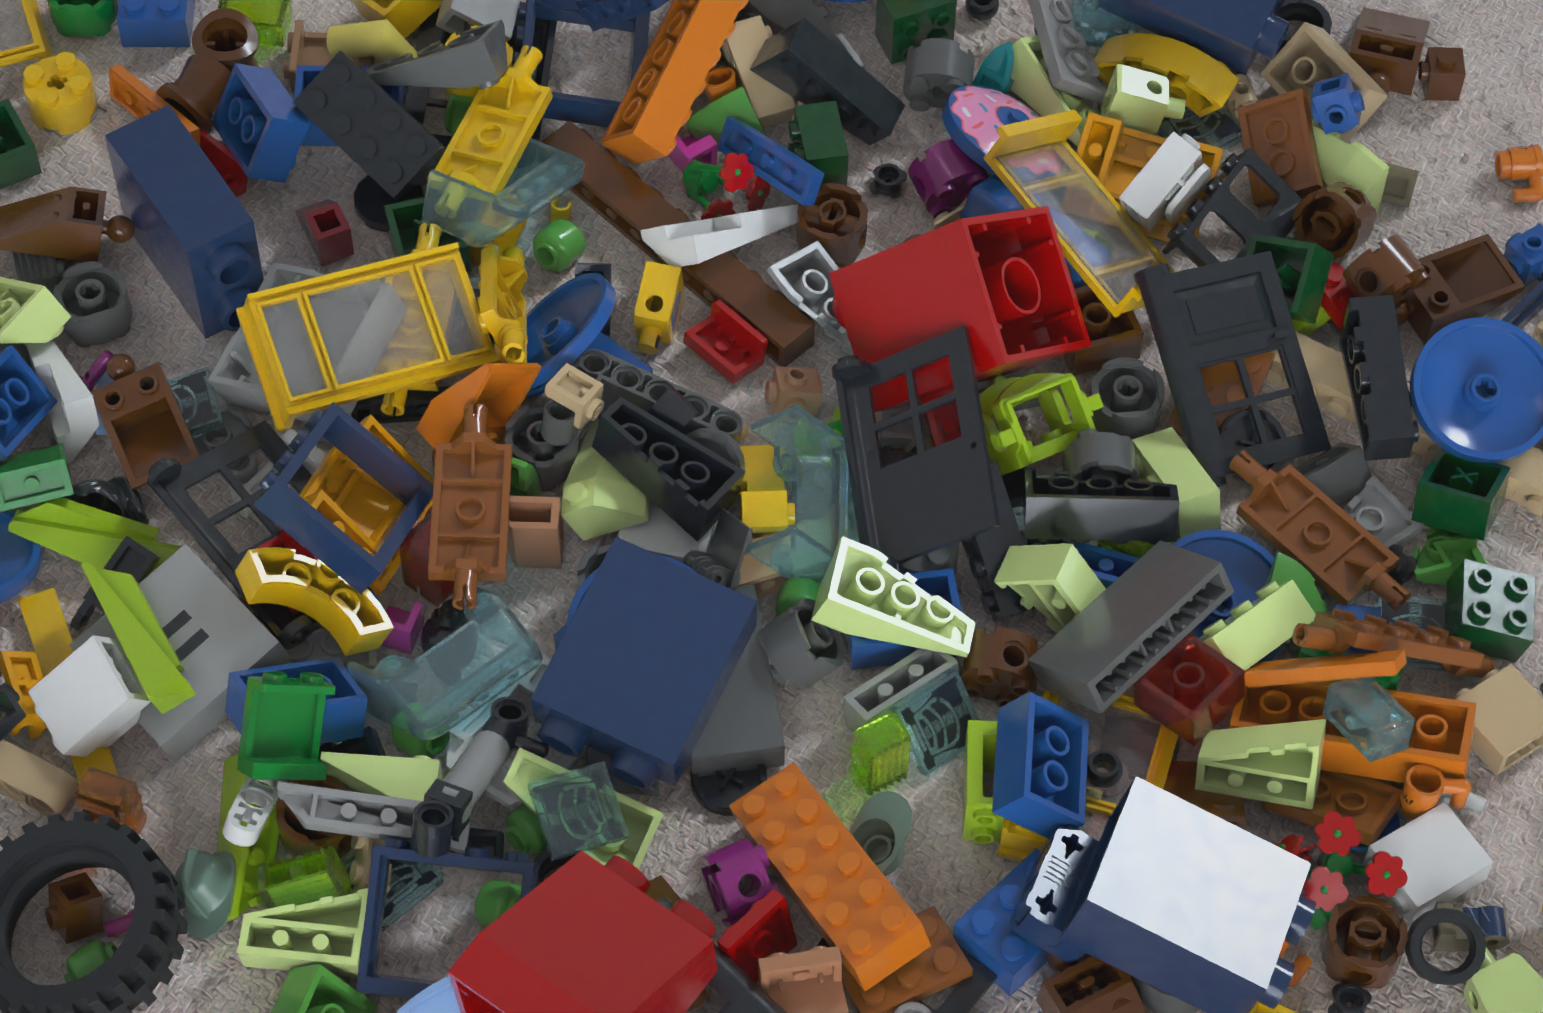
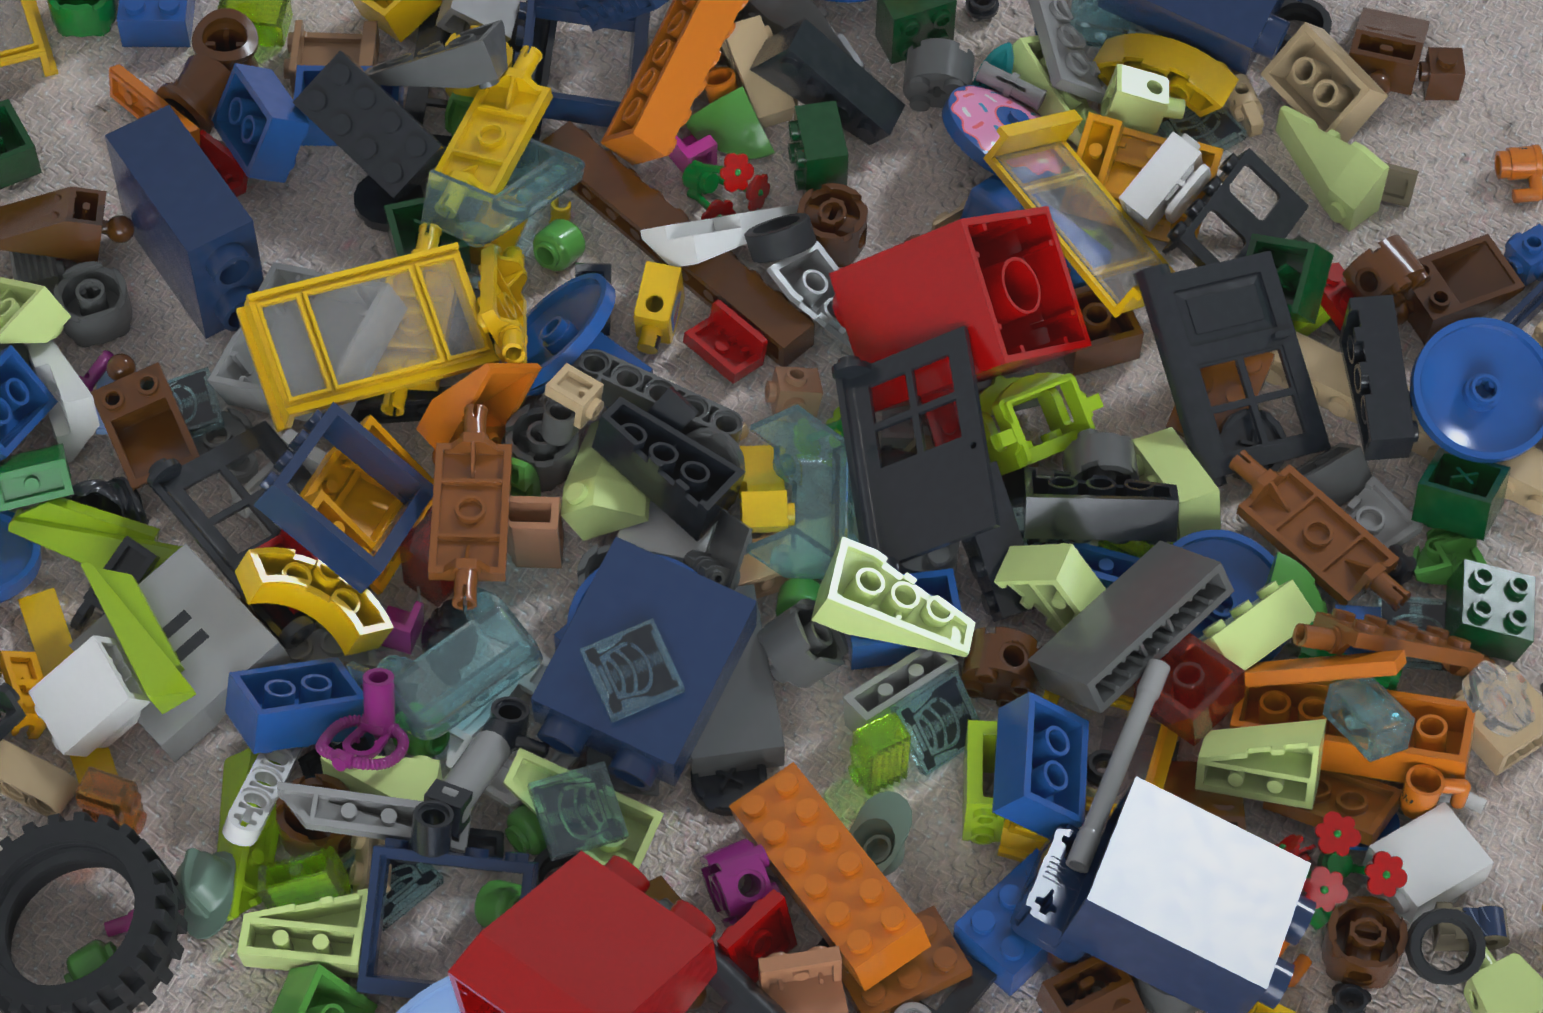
yellow brick [22,51,98,135] -> none
reddish brown brick [45,872,103,944] -> none
green panel [237,671,336,780] -> none
dark red slope [295,199,354,266] -> none
light yellow brick [326,19,418,63] -> none
blue plate [717,117,825,206] -> none
black plate [869,163,907,198] -> none
magenta brick [908,139,988,219] -> none
dark grey brick [1089,357,1165,440] -> none
dark orange plate [1237,88,1323,208] -> none
reddish brown brick [1293,182,1377,259] -> none
blue brick [1311,73,1365,134] -> none
none -> magenta piece [315,668,410,771]
none -> tile [580,618,685,723]
none -> black tyre [744,213,817,263]
none -> light grey pin [975,61,1047,111]
none -> light grey piece [1066,659,1170,873]
none -> clear plate [1462,660,1535,737]

